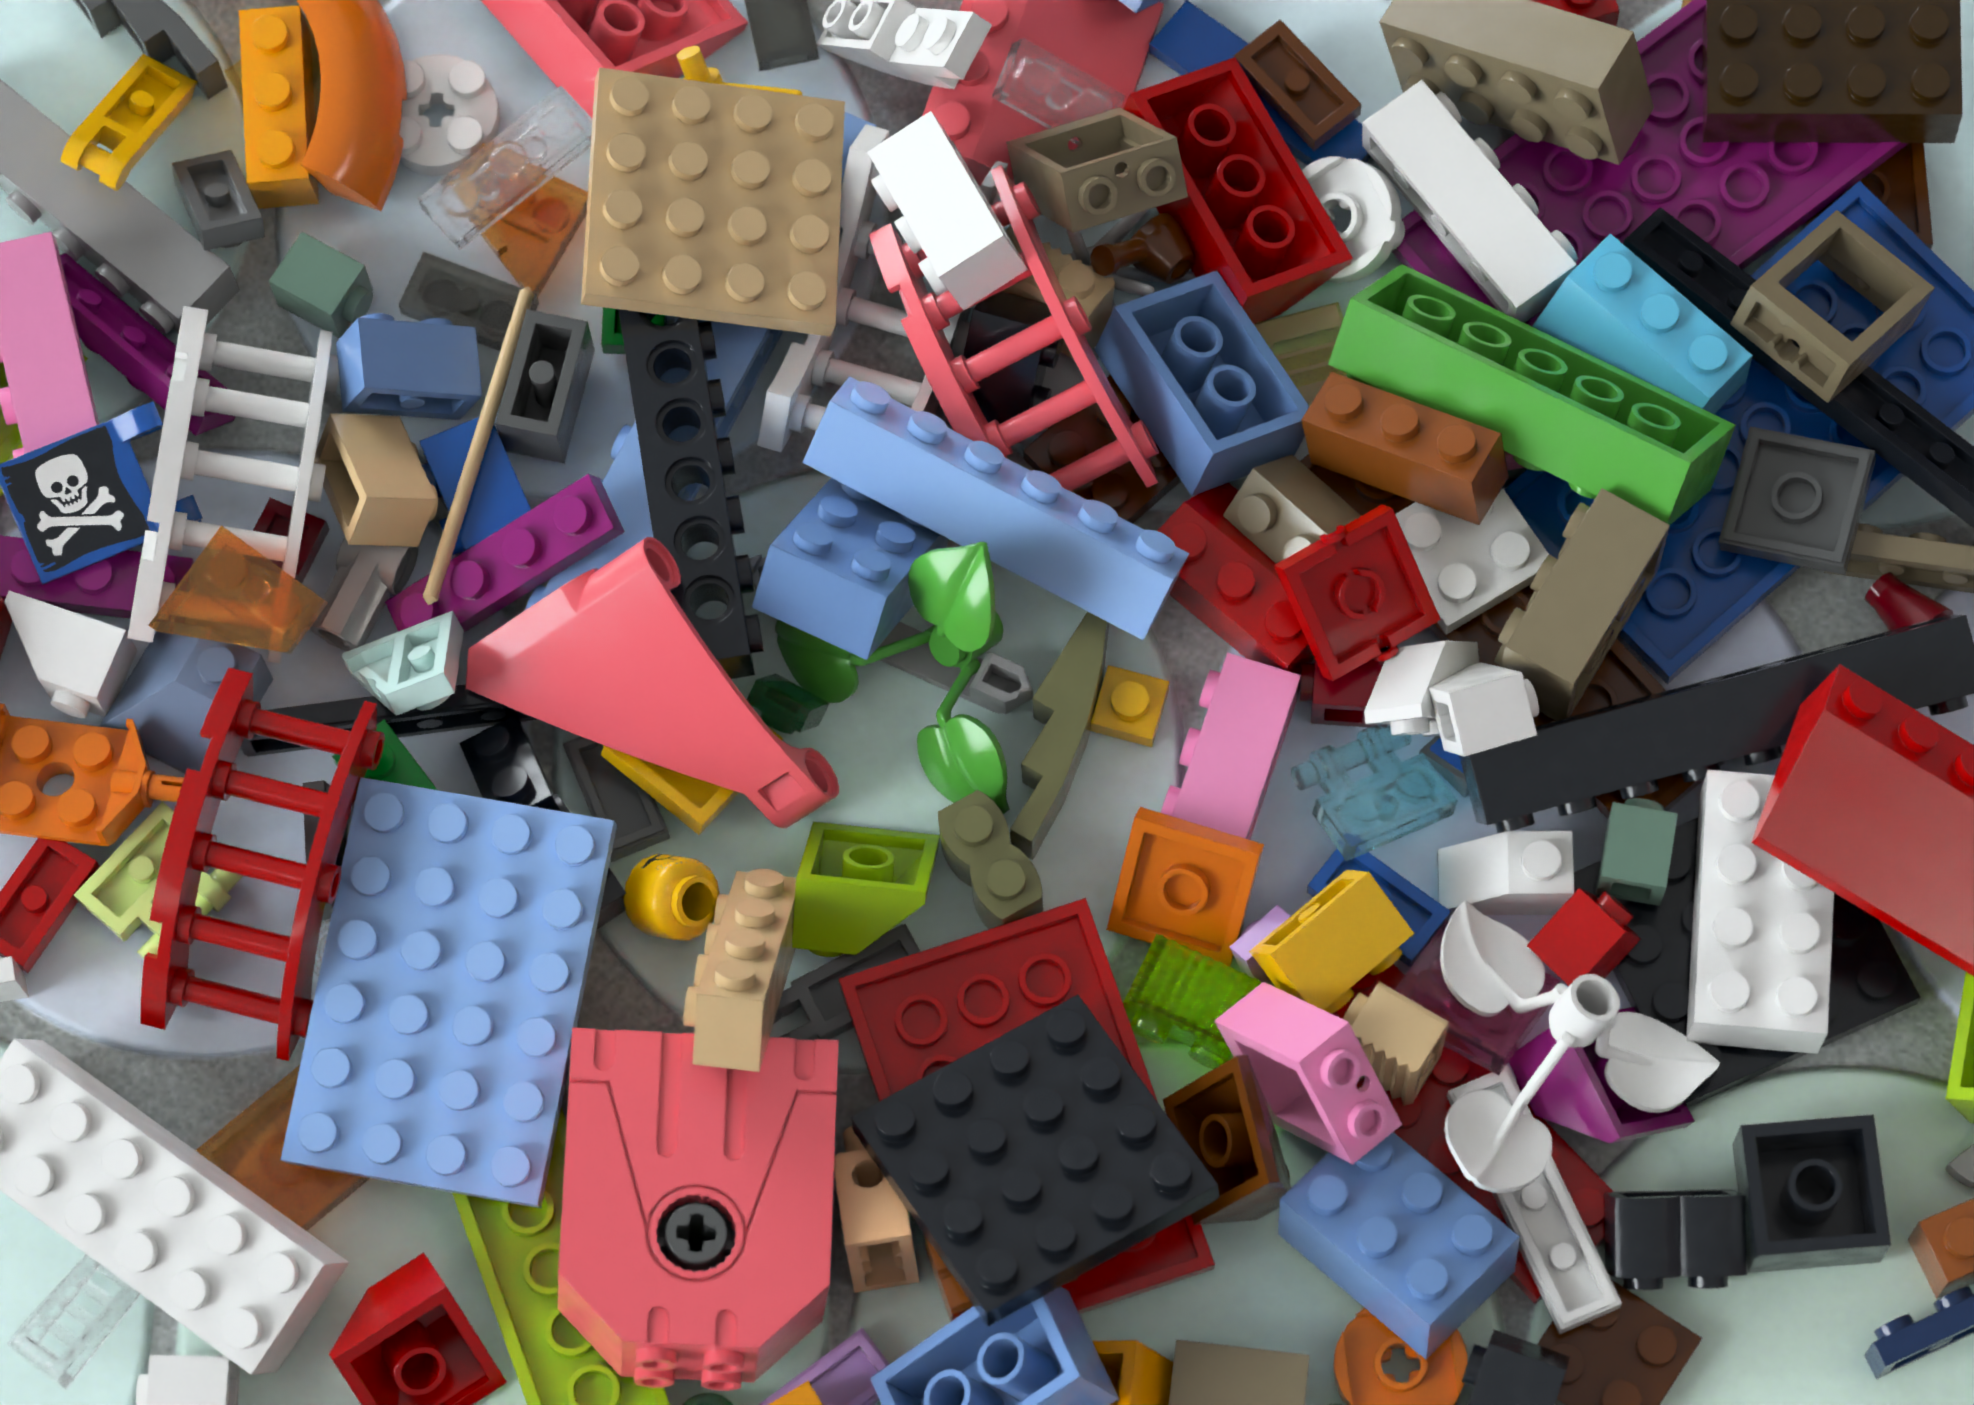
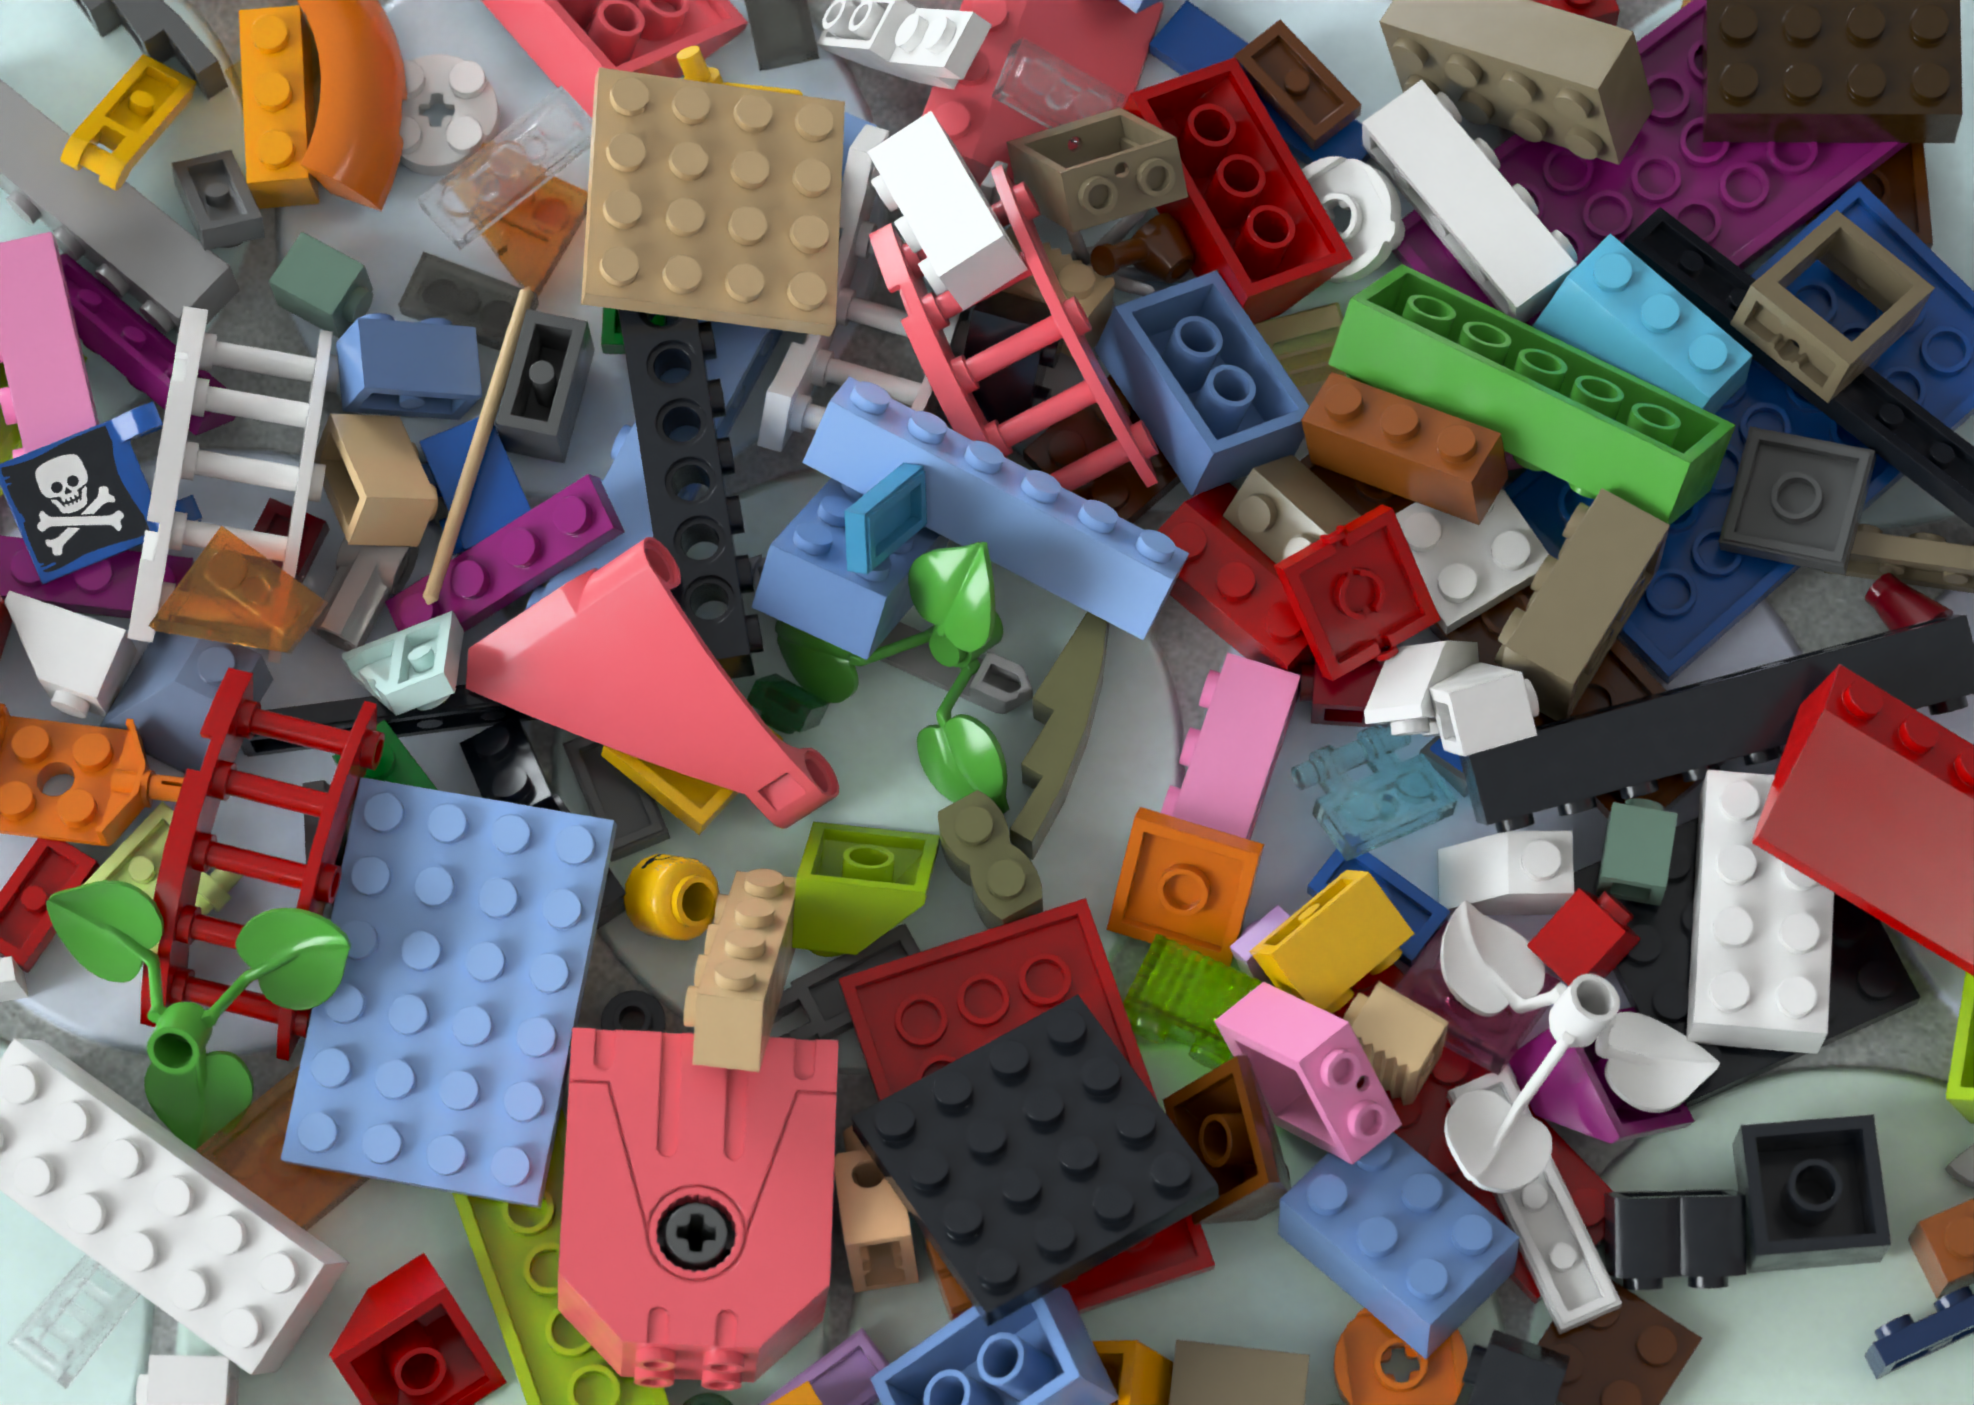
yellow plate [1091,665,1169,747] -> none
none -> bright green plant [46,880,351,1156]
none -> black plate [601,990,666,1033]
none -> dark azure tile [844,462,927,574]

